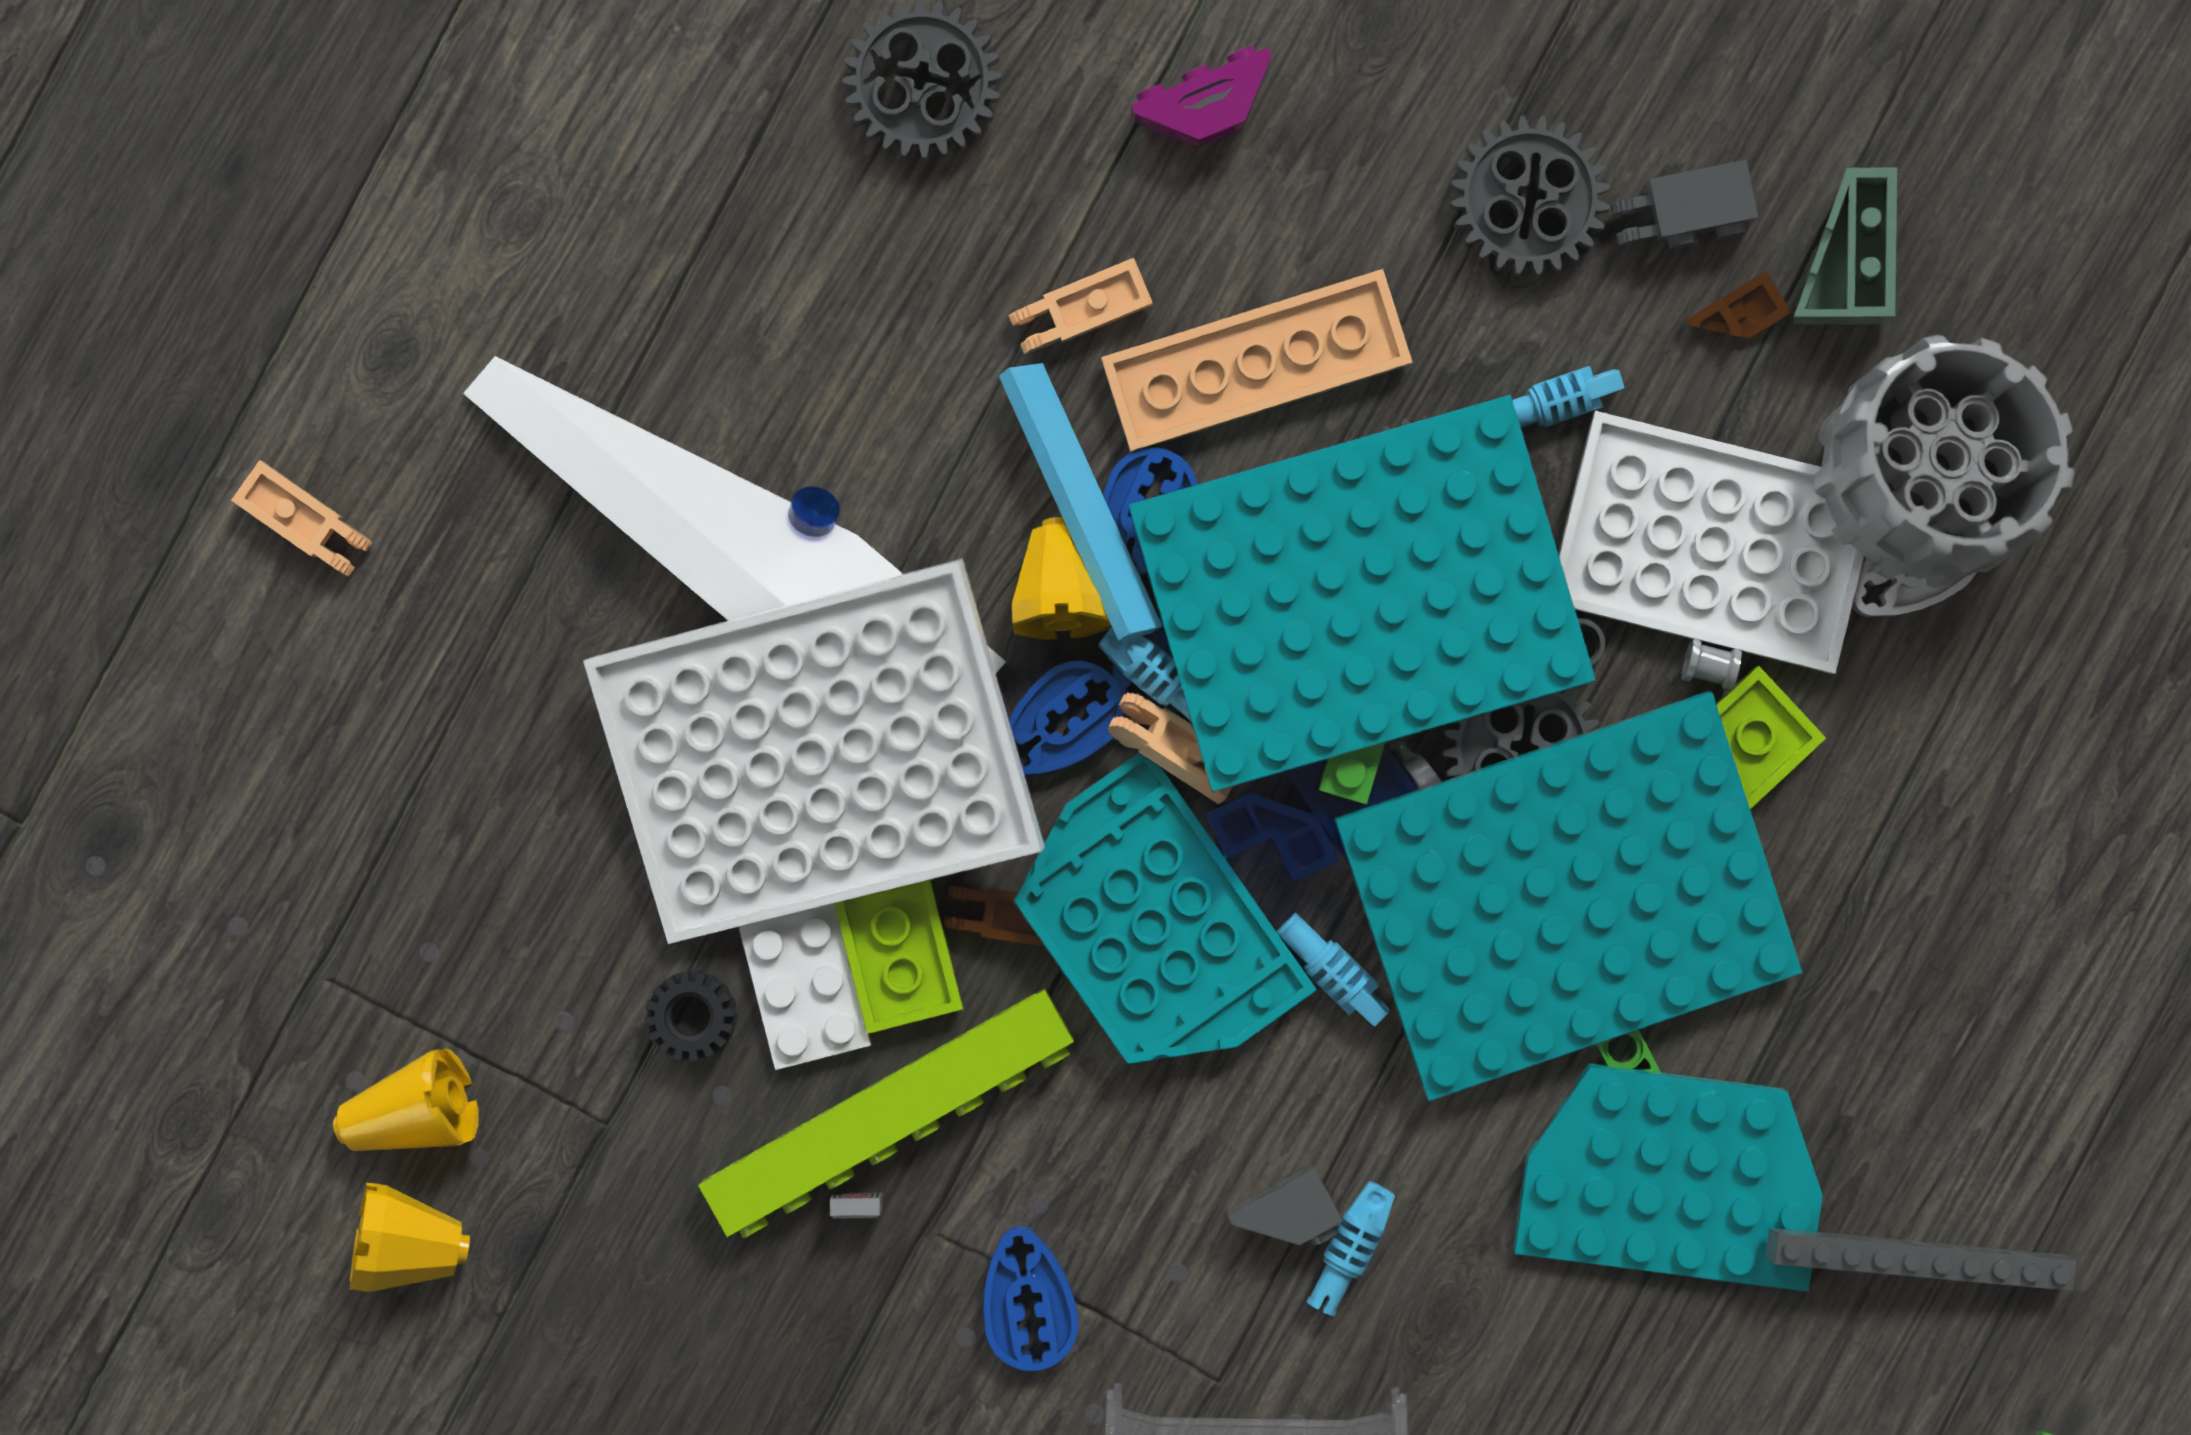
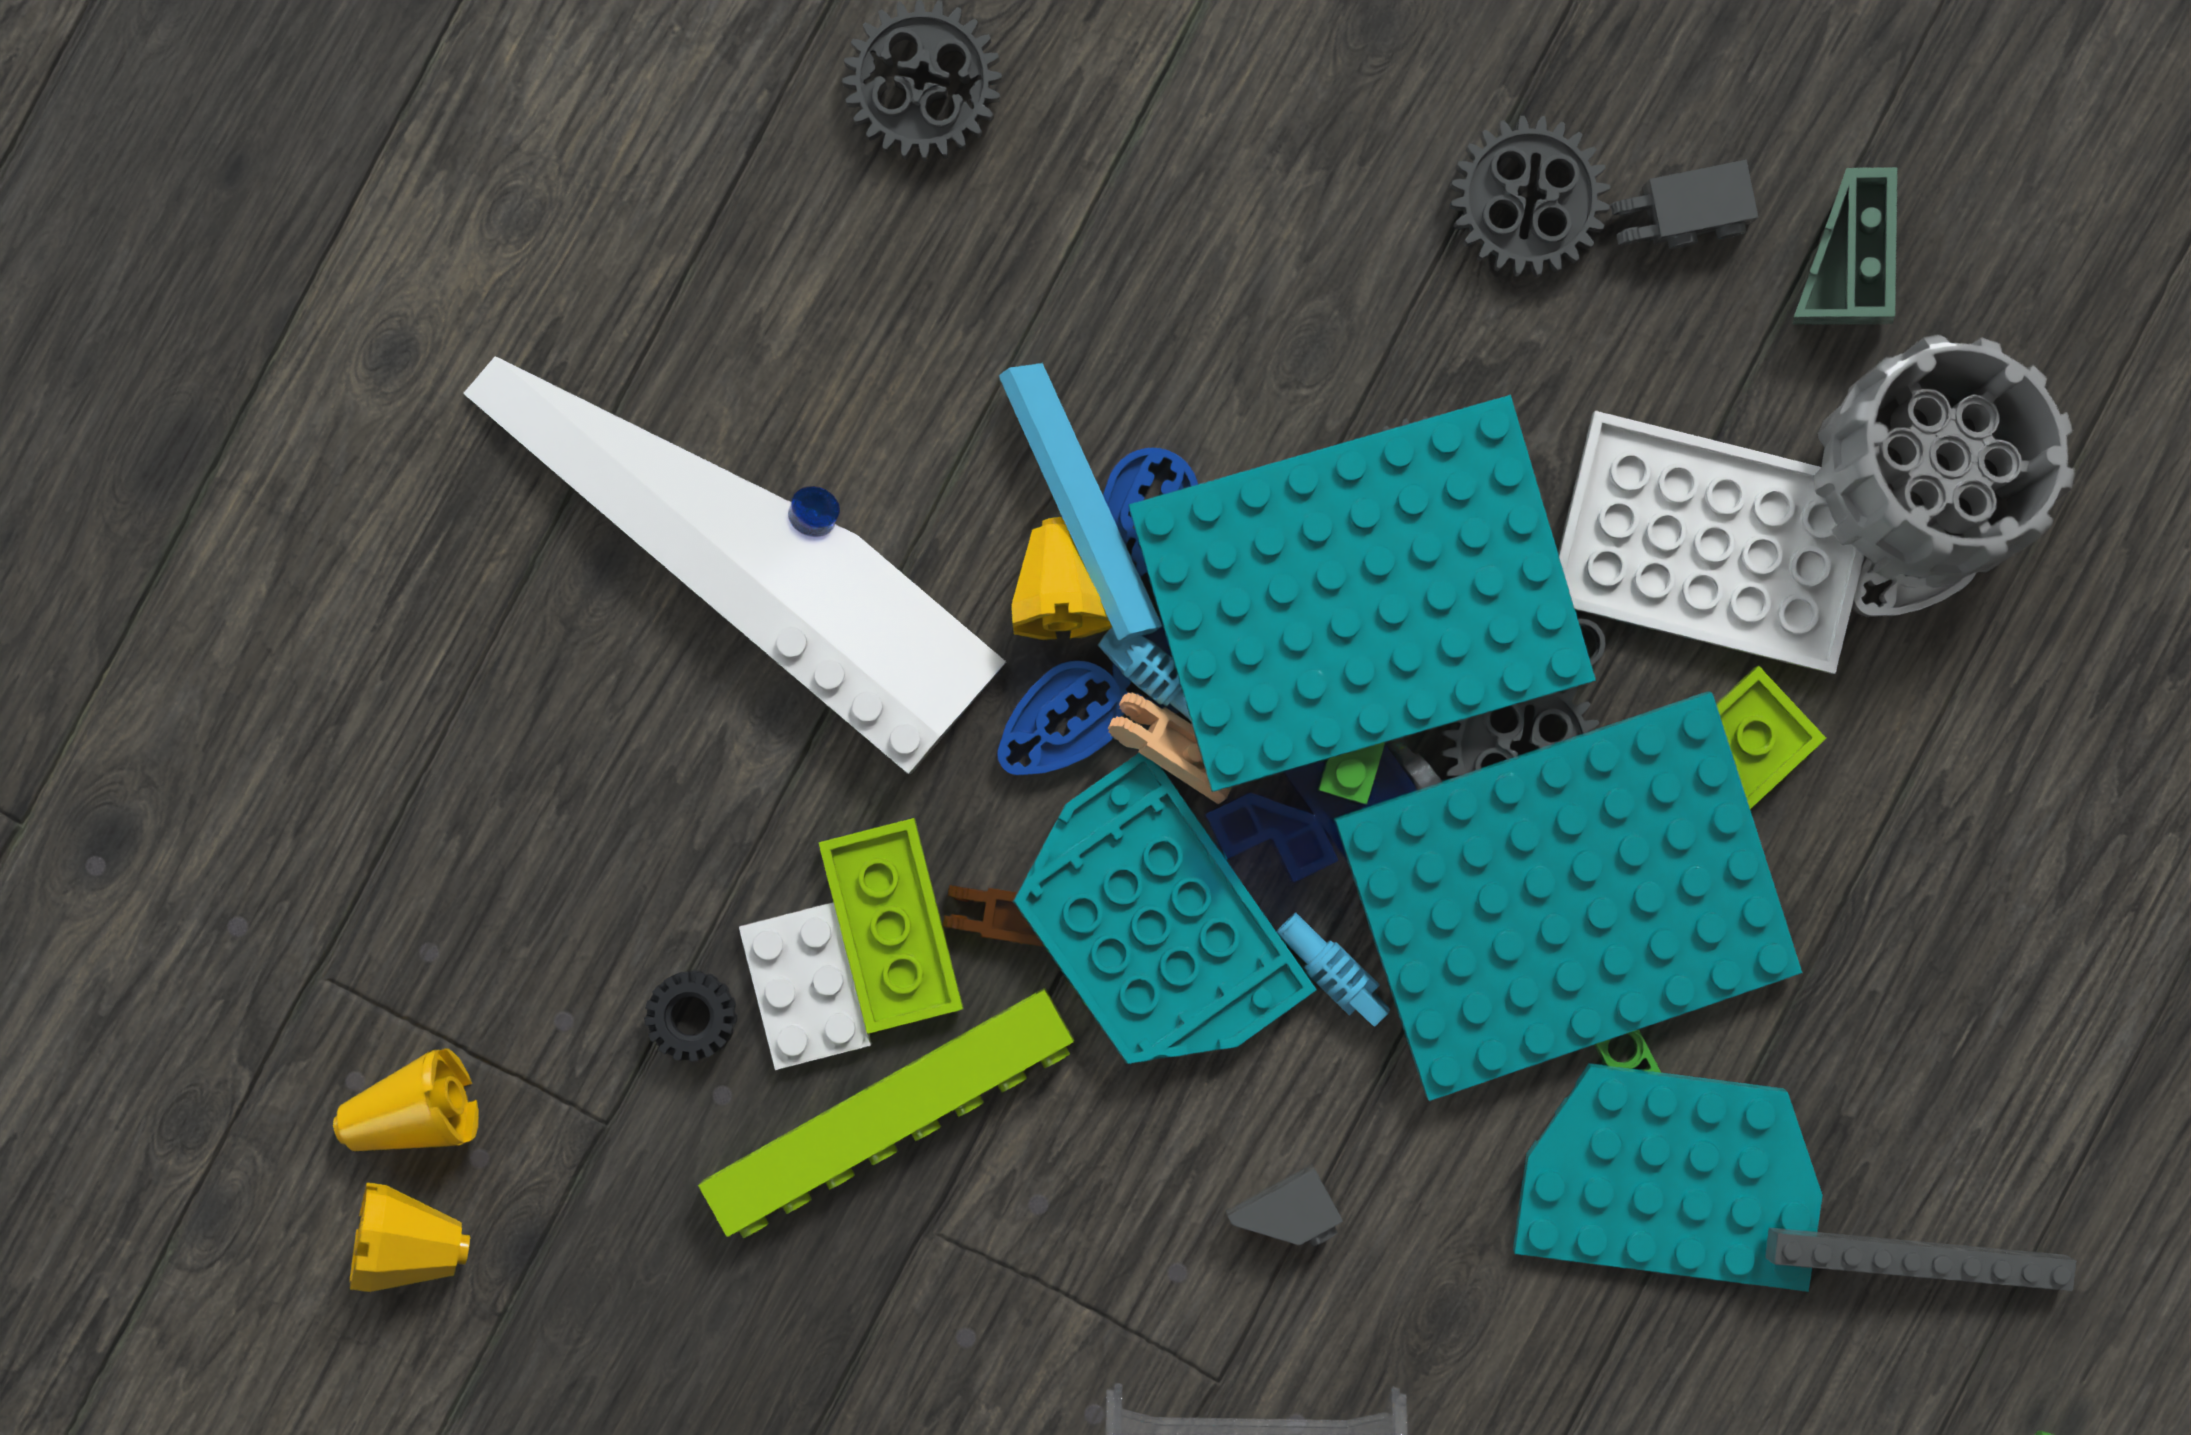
light nougat hinge [231,460,373,577] -> none
white plate [583,559,1045,944] -> none
light grey tile [830,1193,883,1218] -> none
blue piece [983,1225,1079,1371] -> none
light nougat hinge [1008,258,1153,354] -> none
light nougat plate [1101,269,1413,453] -> none
magenta slope [1131,46,1271,148] -> none
medium azure hinge [1306,1181,1395,1316] -> none
medium azure hinge [1512,366,1625,428] -> none
light grey bush [1681,638,1742,692] -> none
reddish brown slope [1686,271,1792,339] -> none

